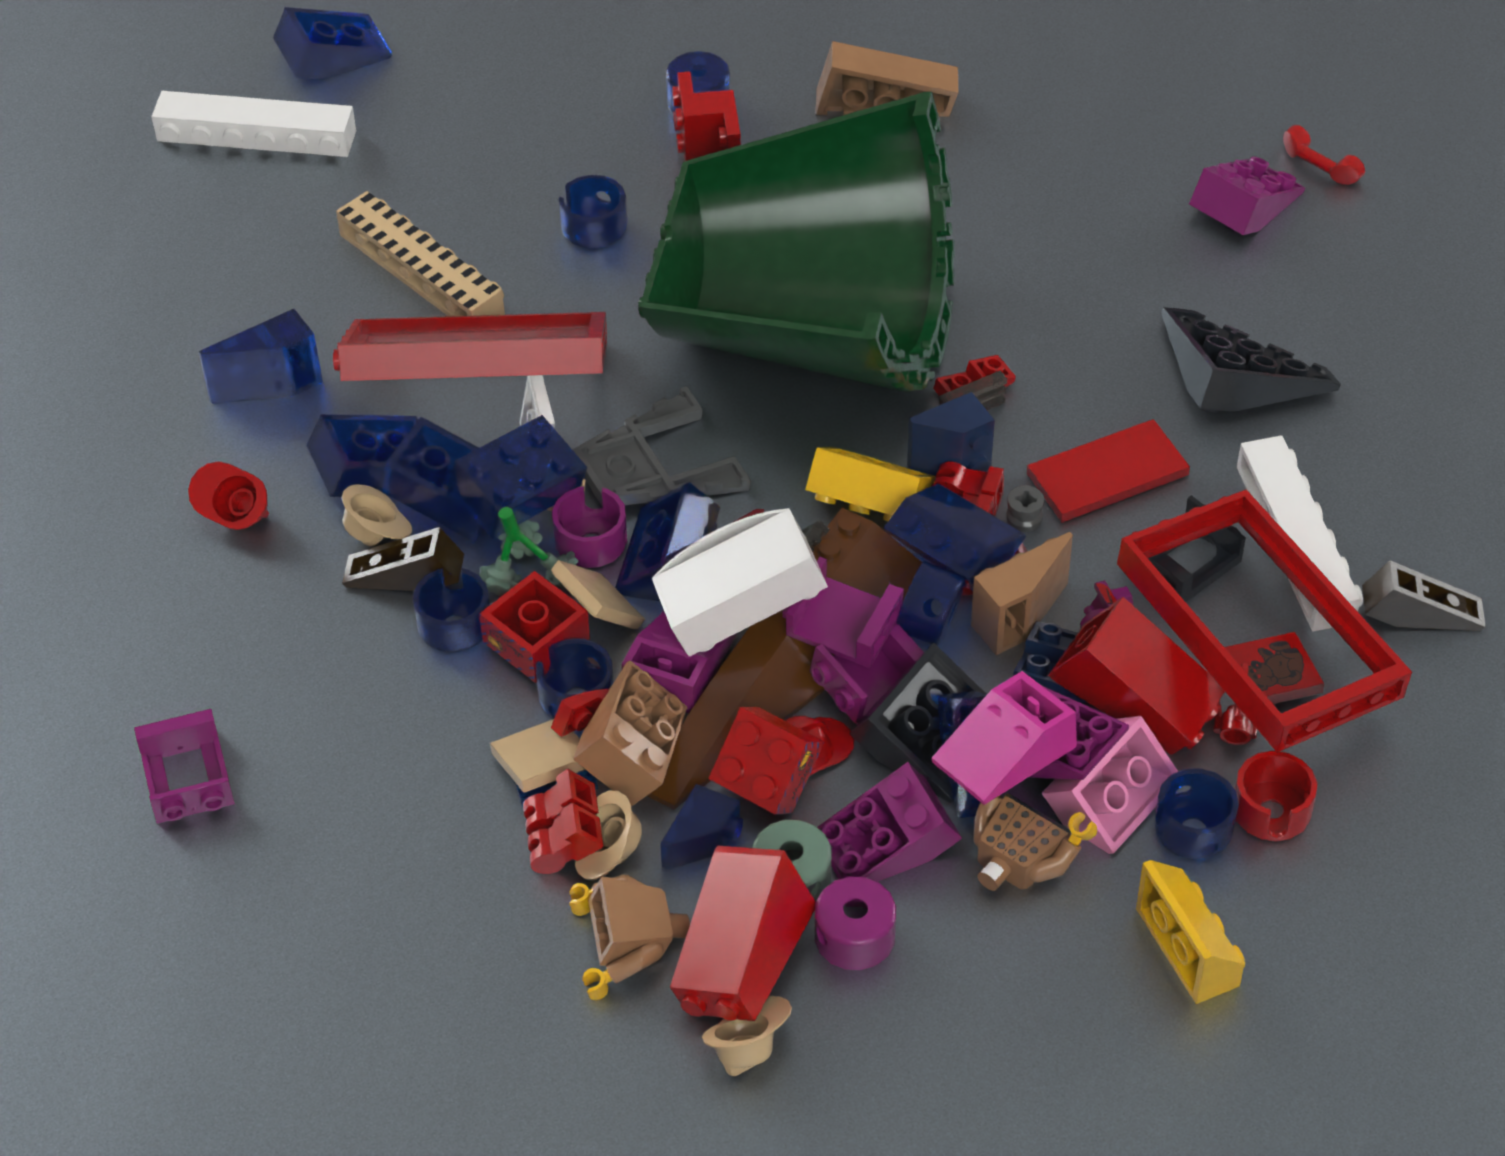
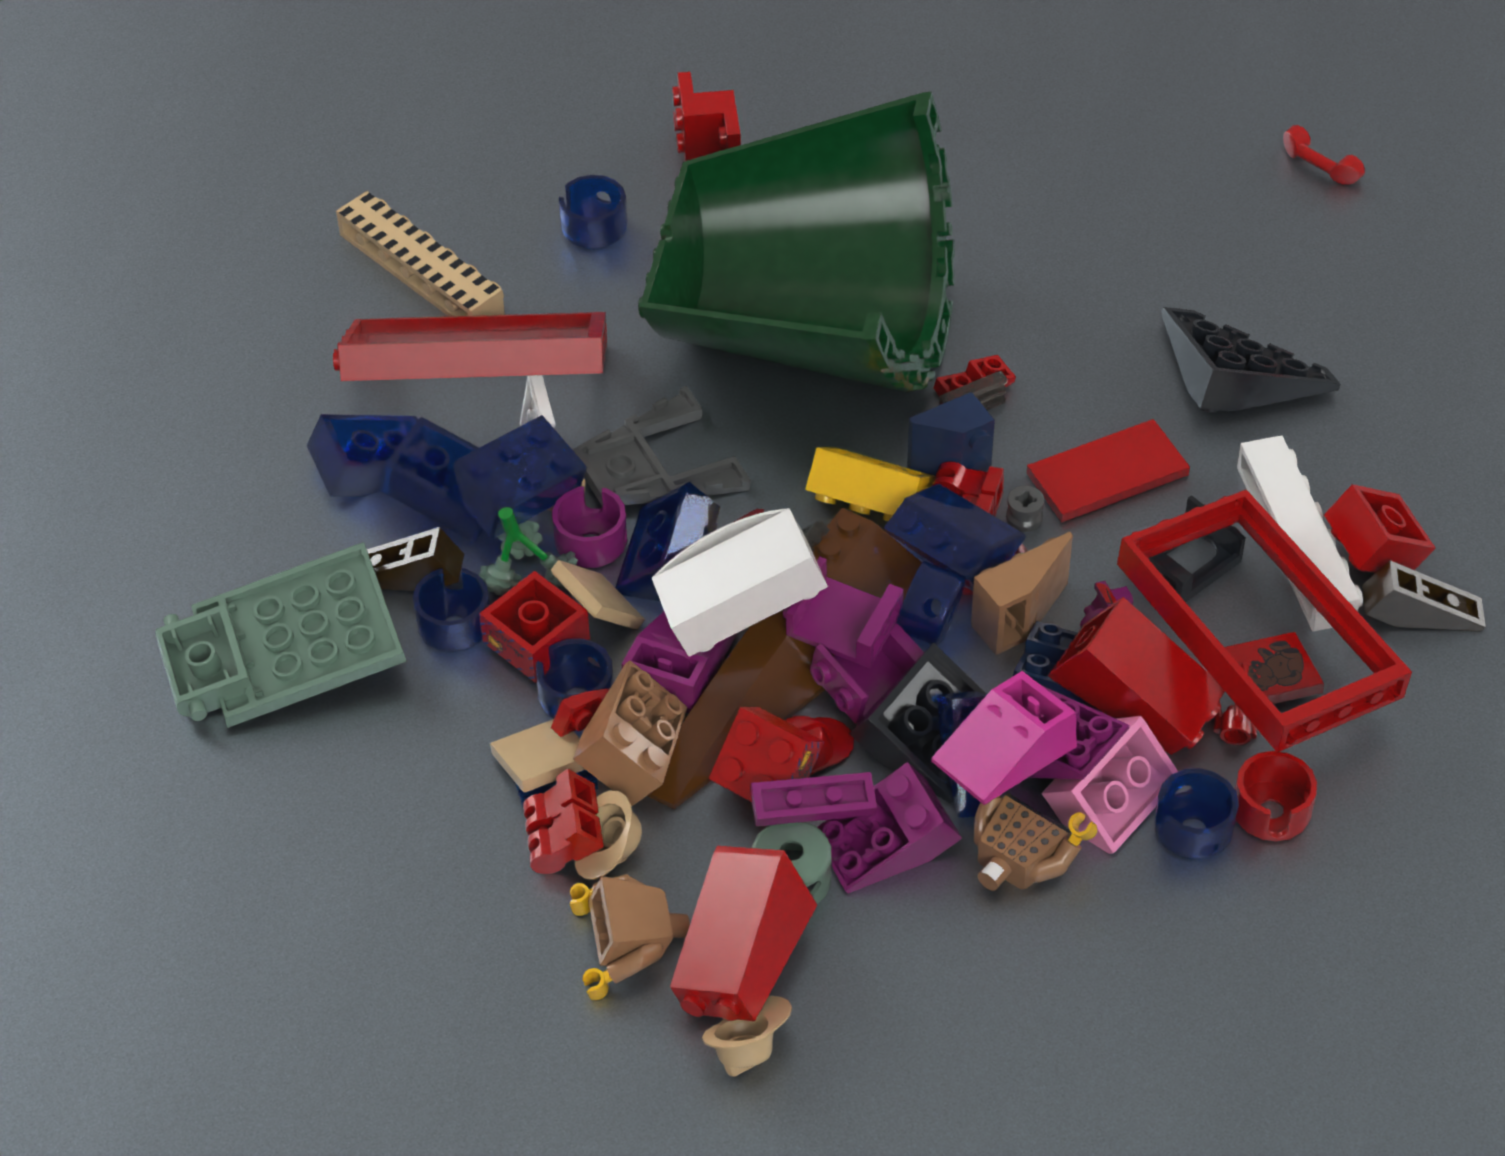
magenta panel [134,709,235,824] -> none
white brick [151,91,356,157] -> none
red piece [188,461,269,530] -> none
clear blue slope [199,309,323,404] -> none
clear blue slope [273,7,393,80] -> none
tan piece [341,484,412,546] -> none
clear blue slope [660,784,744,869] -> none
clear blue piece [665,51,730,113] -> none
magenta piece [814,876,896,970] -> none
medium nougat wedge [816,41,958,117] -> none
yellow slope [1136,860,1245,1004] -> none
magenta slope [1189,156,1306,235] -> none
none -> sand green plate [155,542,407,728]
none -> magenta plate [750,772,877,826]
none -> red brick [1324,484,1436,573]

